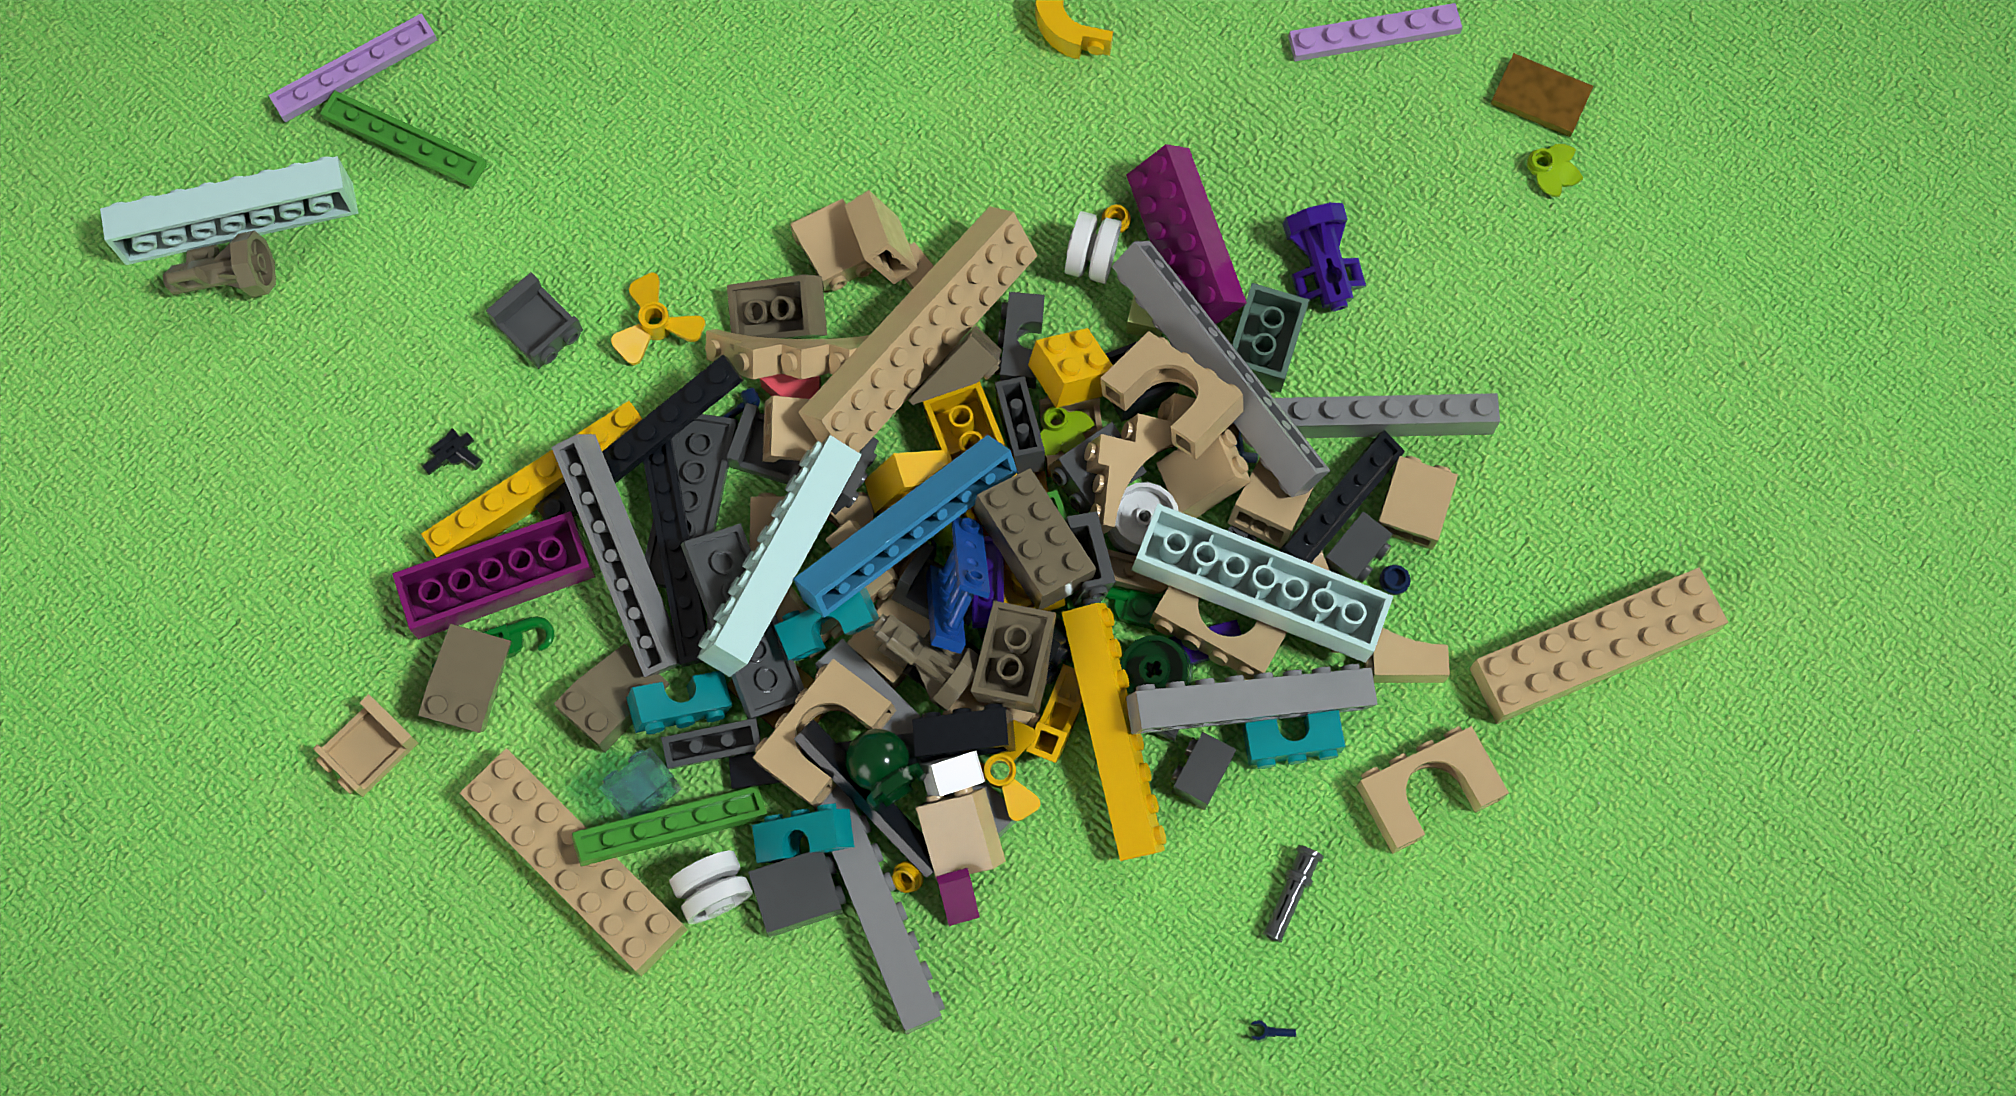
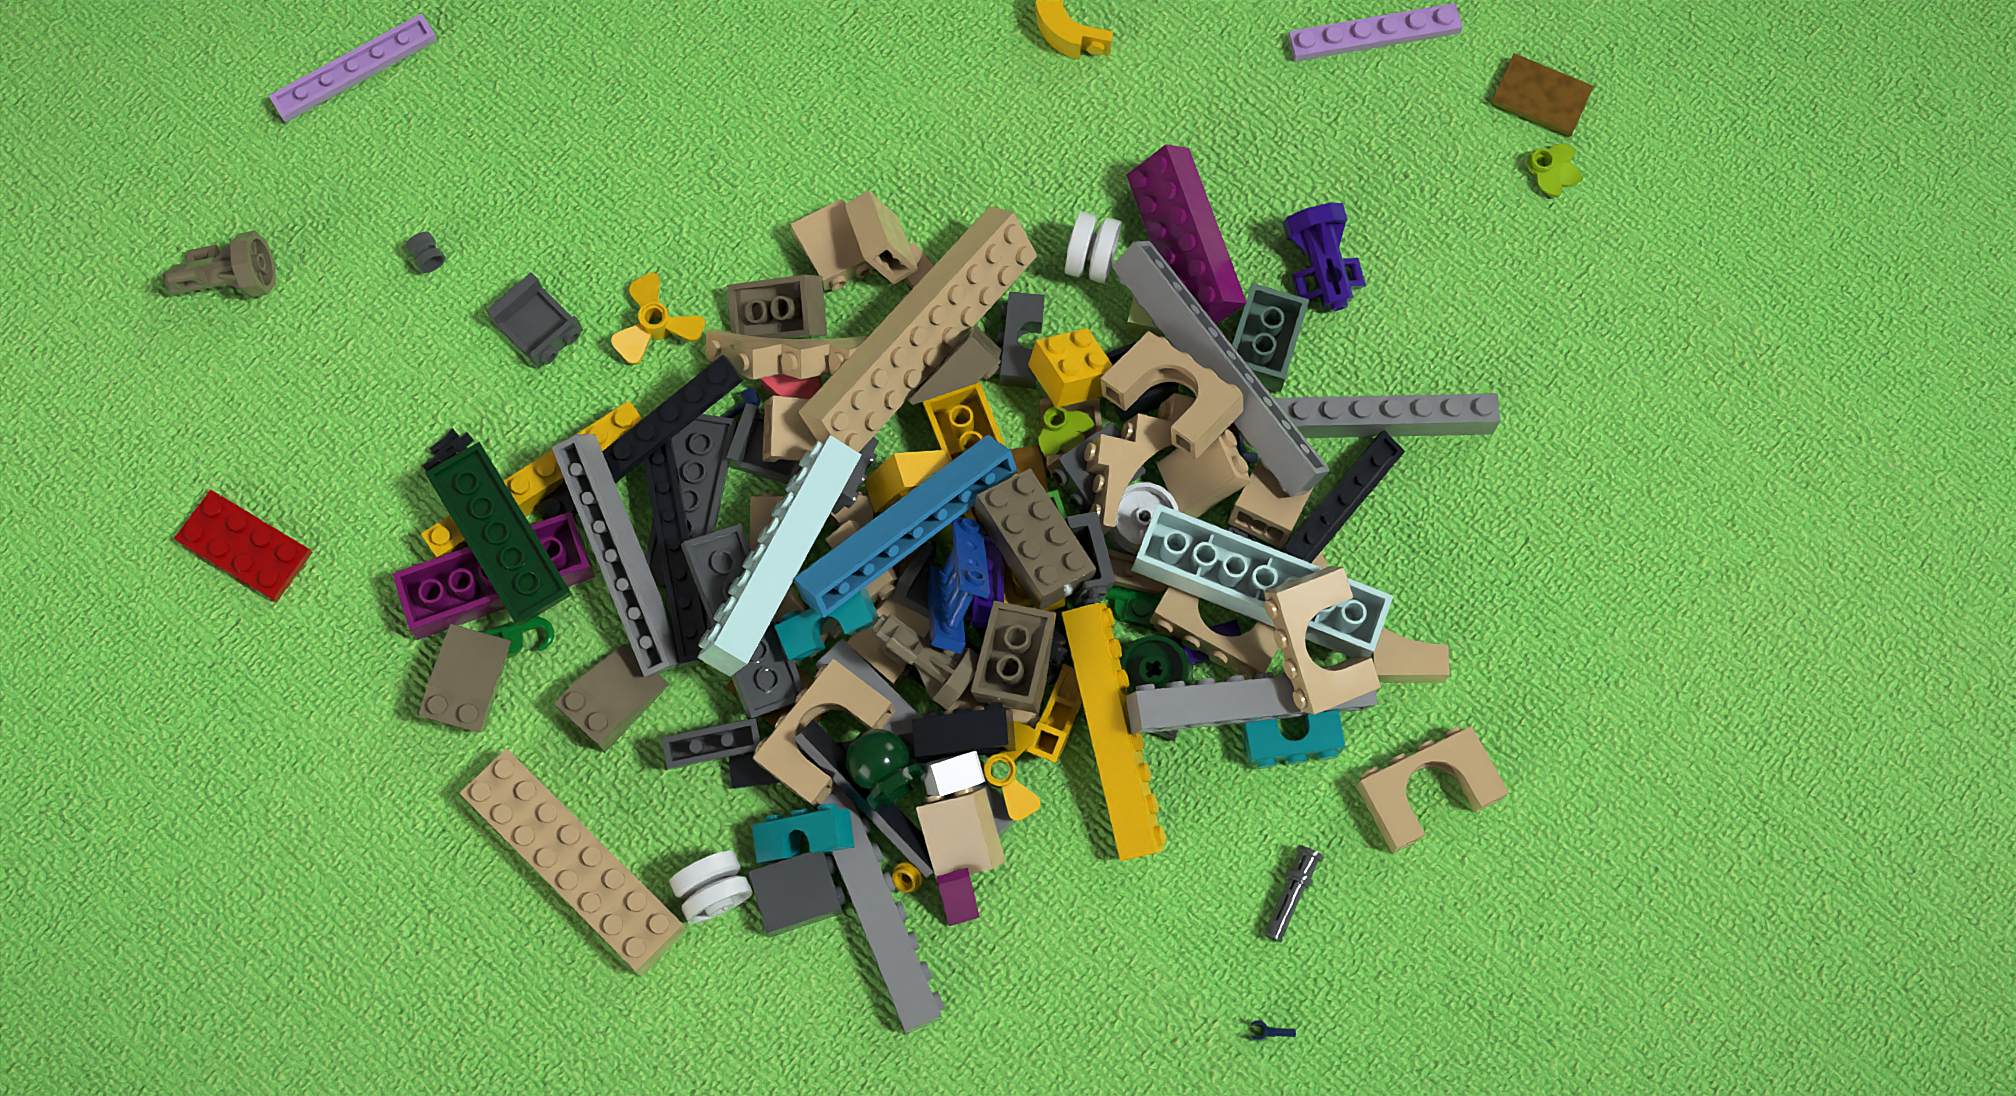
light aqua brick [100,156,358,265] -> none
tan panel [313,694,419,797] -> none
bright green plate [320,90,488,188] -> none
bright green plate [572,786,768,867] -> none
clear light blue brick [599,747,682,819] -> none
teal arch [626,671,732,735] -> none
dark grey brick [995,376,1045,474] -> none
yellow plate [1101,205,1131,233] -> none
dark grey brick [1170,732,1236,810] -> none
dark grey brick [1325,512,1392,583] -> none
tan brick [1377,456,1458,550] -> none
dark blue plate [1379,565,1411,595] -> none
tan brick [1469,567,1728,724] -> none
none -> red plate [174,489,313,603]
none -> dark grey wheel [405,232,446,273]
none -> dark green plate [425,442,573,627]
none -> tan arch [1264,566,1381,715]

